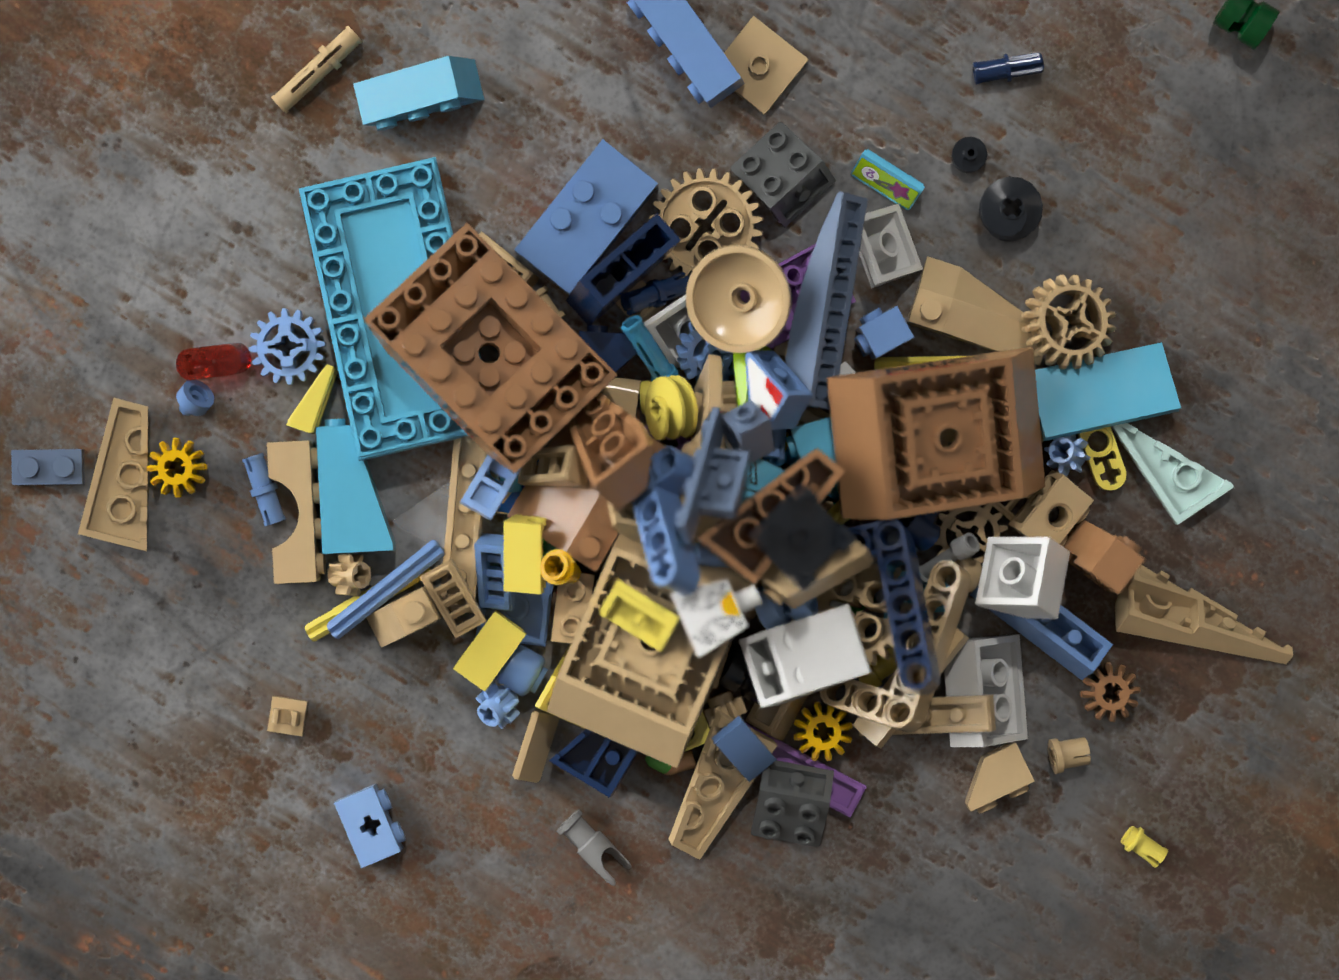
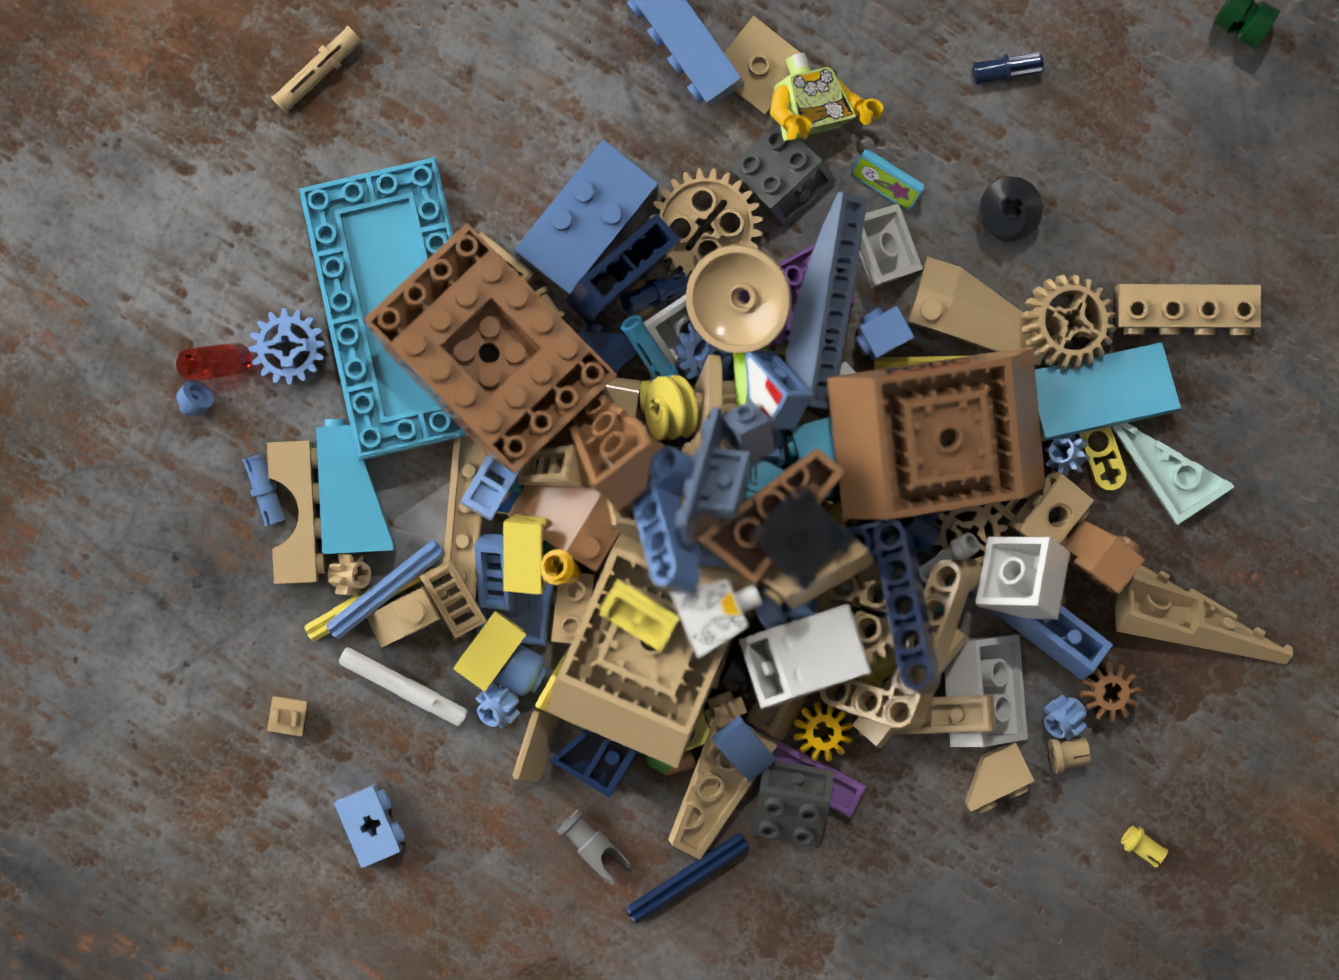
sand blue plate [11,449,85,485] -> none
tan wing [78,398,148,551] -> none
yellow gear [147,438,208,498] -> none
light yellow slope [286,364,338,434] -> none
medium azure wedge [353,56,485,131] -> none
black tile [951,137,987,173] -> none
none -> white axle [339,647,468,726]
none -> dark blue axle [626,833,750,923]
none -> torso [770,53,884,141]
none -> light blue gear [1043,695,1087,741]
none -> tan brick [1114,284,1261,336]

